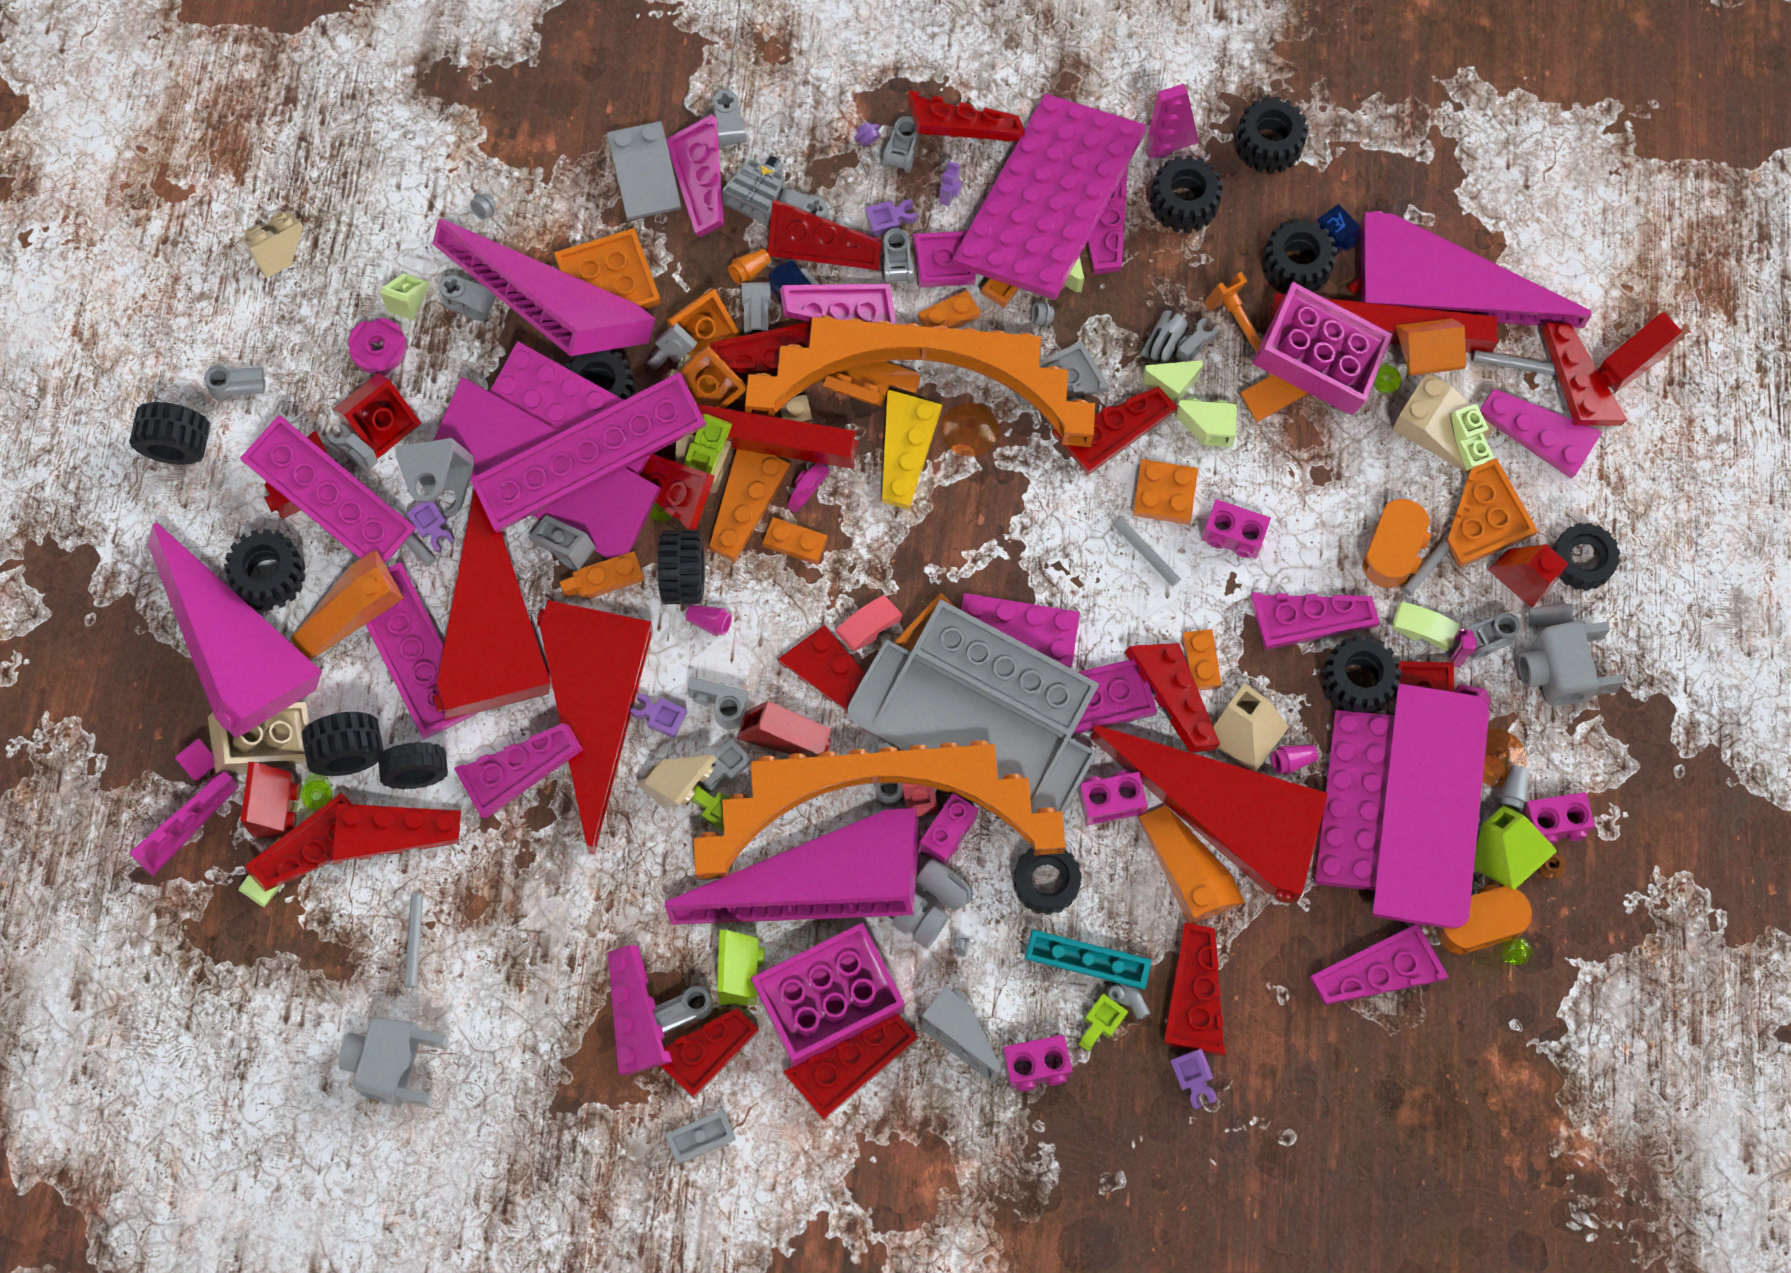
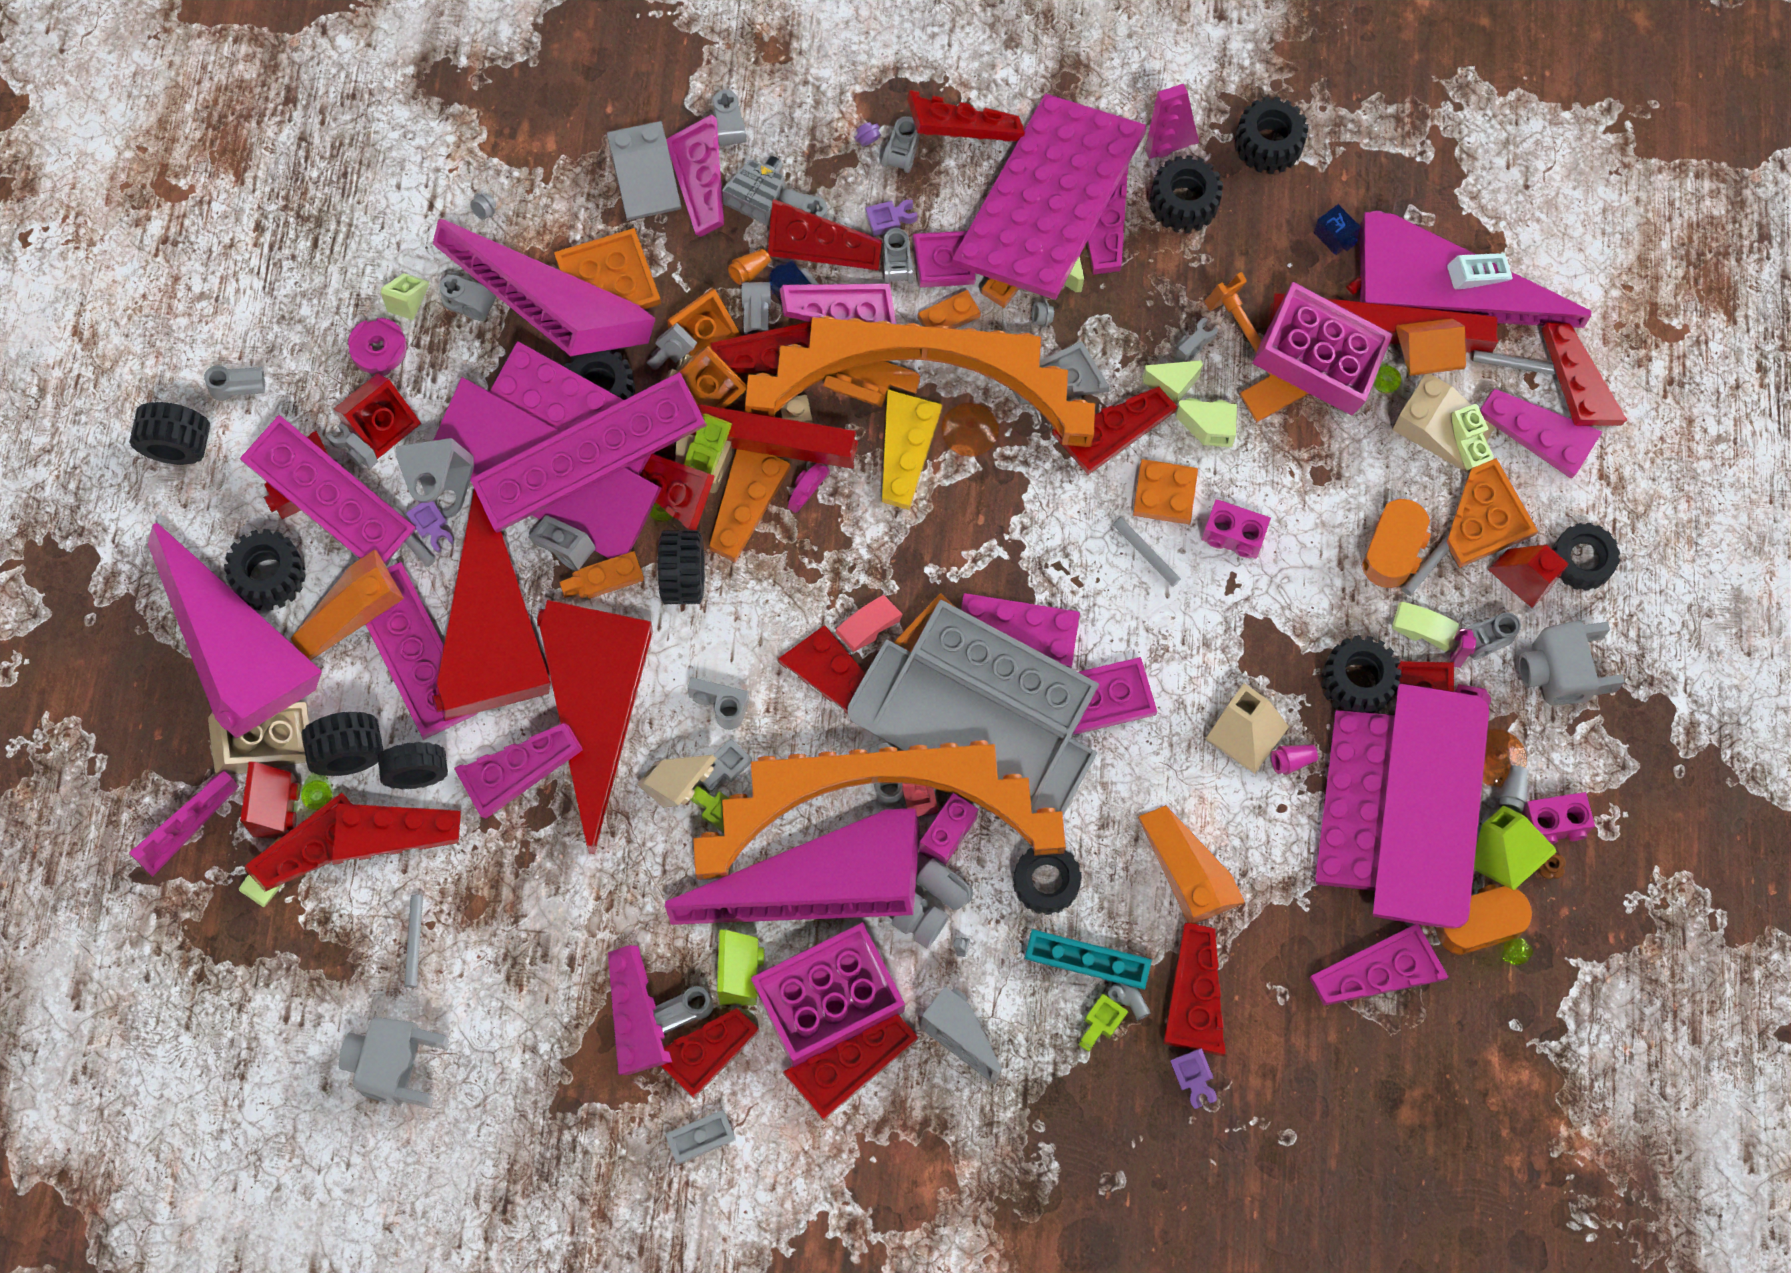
dark pink slope [175,739,214,781] -> none
tan slope [240,211,303,278] -> none
medium lavender plate [630,694,687,739] -> none
dark pink cone [686,604,732,637] -> none
slope [737,701,831,758] -> none
orange plate [763,517,827,565] -> none
medium lavender plate [939,161,963,206] -> none
dark pink brick [1001,1035,1073,1092] -> none
dark pink brick [1078,770,1148,826] -> none
red slope [1091,725,1328,903] -> none
red wing [1124,643,1220,752] -> none
light grey arm [1141,311,1188,364] -> none
orange plate [1182,629,1222,691] -> none
dark pink wing [1249,592,1380,650] -> none
black tyre [1262,218,1337,294] -> none
light grey cone [1529,601,1573,627] -> none
red slope [1598,311,1682,393] -> none
none -> light aqua slope [1448,253,1513,290]

